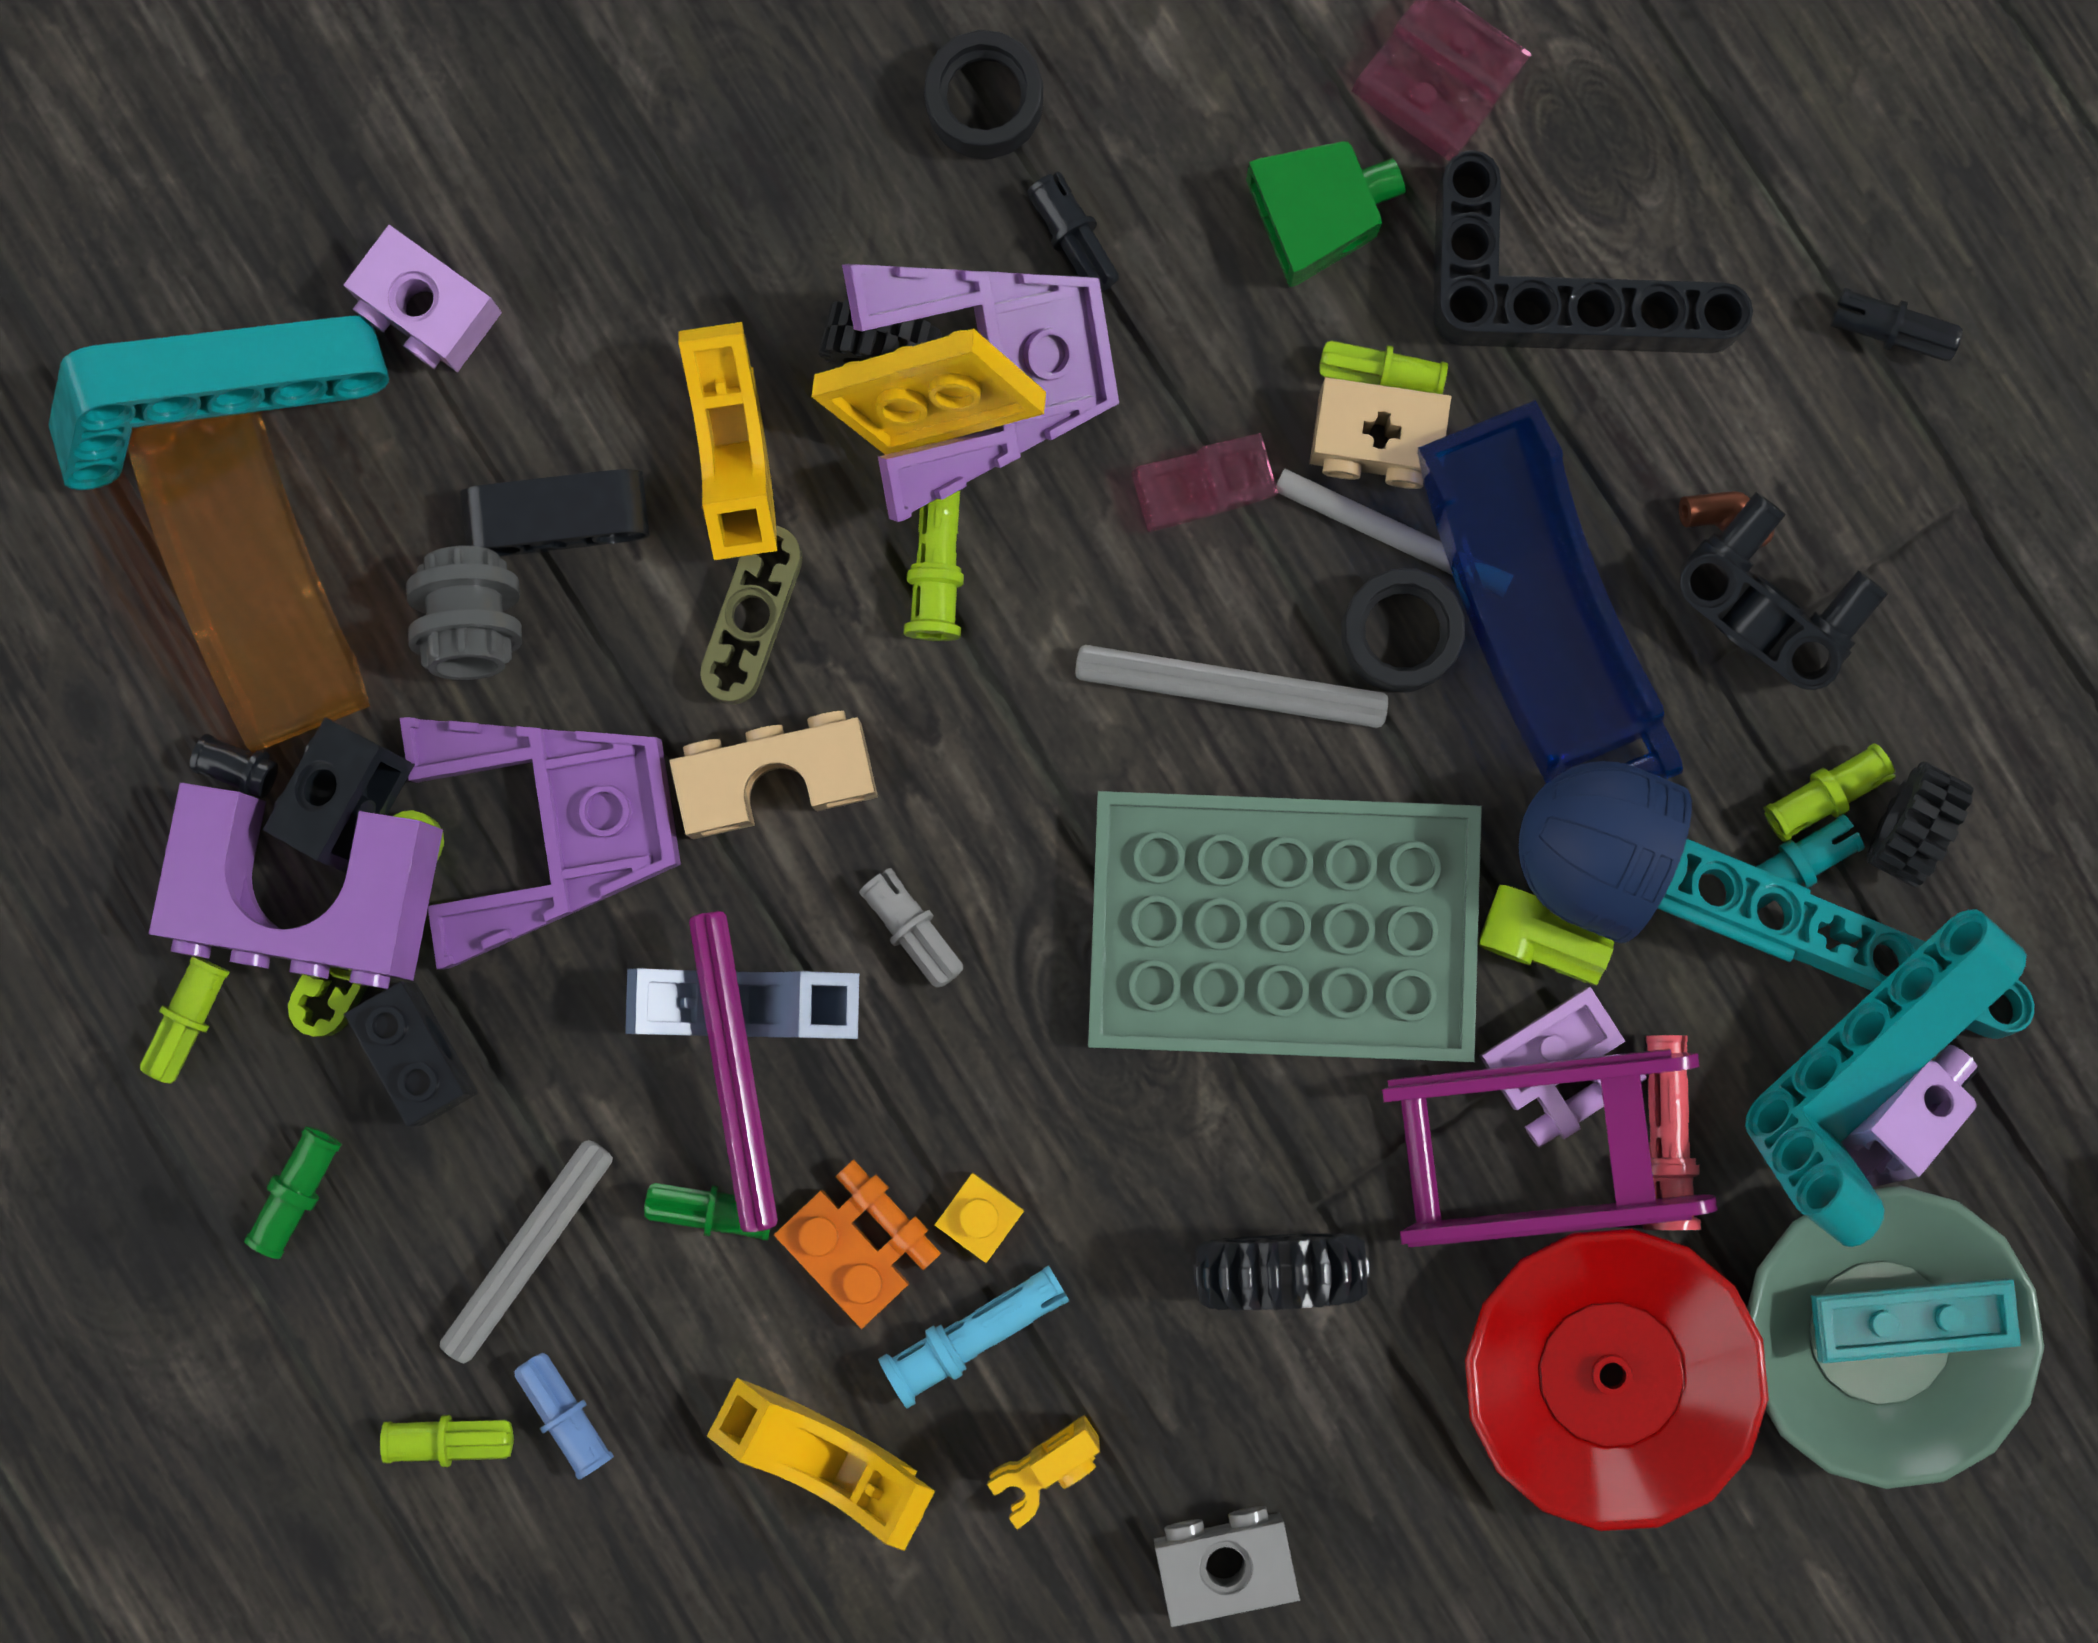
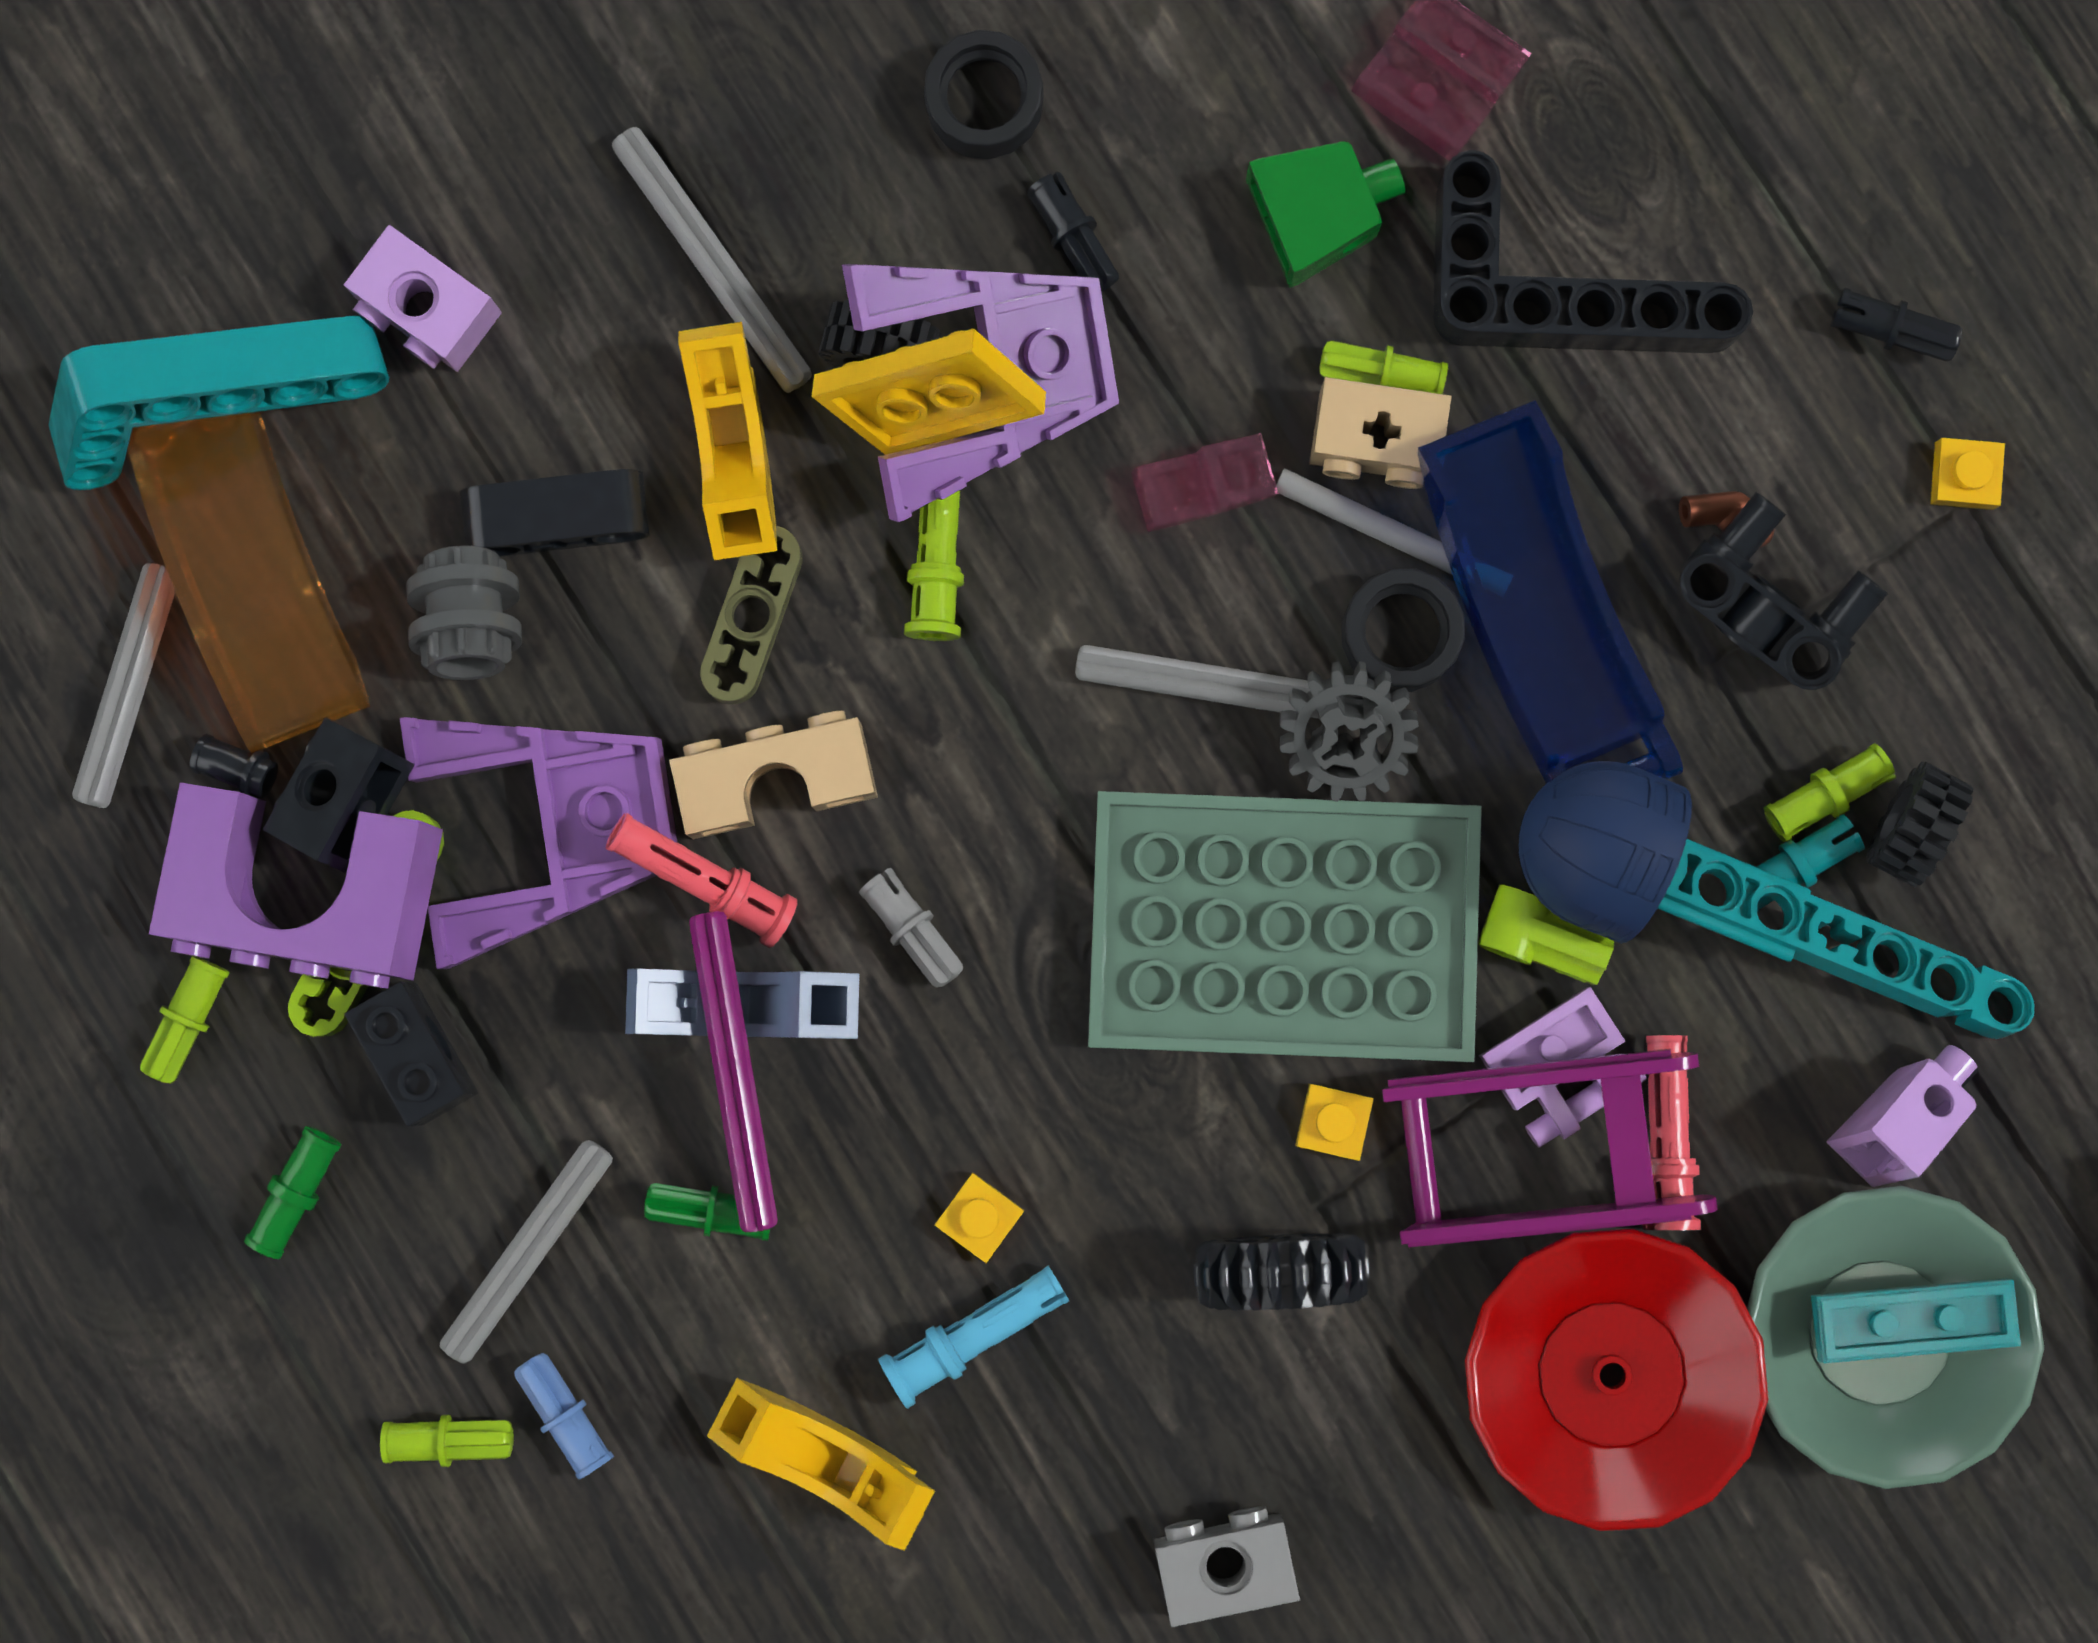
orange plate [774,1159,941,1329] -> none
yellow plate [987,1414,1100,1529] -> none
teal beam [1745,910,2026,1247] -> none
none -> light grey axle [72,563,180,808]
none -> coral pin [605,813,797,948]
none -> light grey axle [612,127,812,393]
none -> dark grey gear [1280,661,1419,802]
none -> yellow plate [1295,1084,1374,1161]
none -> yellow plate [1930,438,2005,510]

